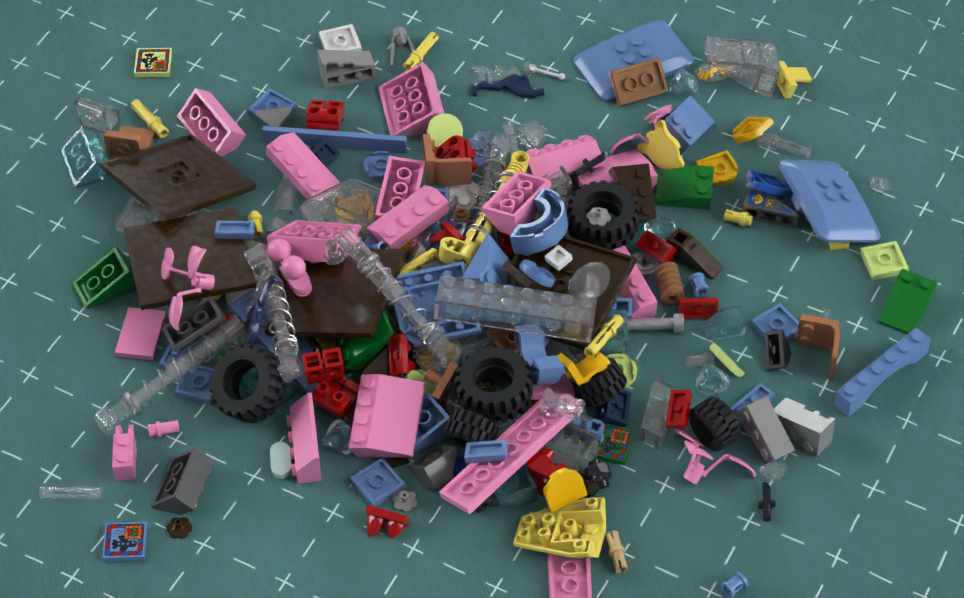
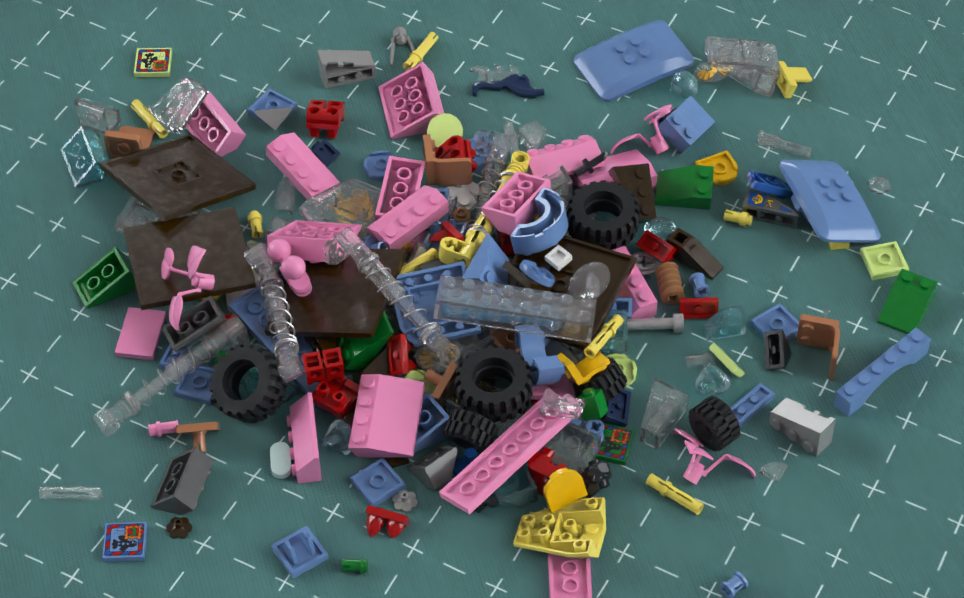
bright pink hinge [112,425,137,481] -> none
medium blue tile [214,221,255,239] -> none
dark blue piece [243,266,279,345] -> none
medium blue tile [262,126,407,153] -> none
white plate [319,24,362,51] -> none
medium blue tile [464,440,508,463] -> none
hinge [523,60,565,80] -> none
light grey plant [586,207,611,227] -> none
tan pin [605,531,628,573] -> none
medium nougat tile [608,57,669,106] -> none
light yellow tile [637,120,685,170] -> none
red tile [665,389,692,430] -> none
yellow tile [732,117,774,143] -> none
light grey wedge [734,396,795,464] -> none
black piece [758,482,776,522] -> none
none -> clear wedge [148,77,209,134]
none -> nougat tile [176,422,220,452]
none -> medium blue plate [271,526,329,579]
none -> green pin [342,557,368,574]
none -> green brick [577,388,608,421]
none -> light yellow pin [646,473,704,515]

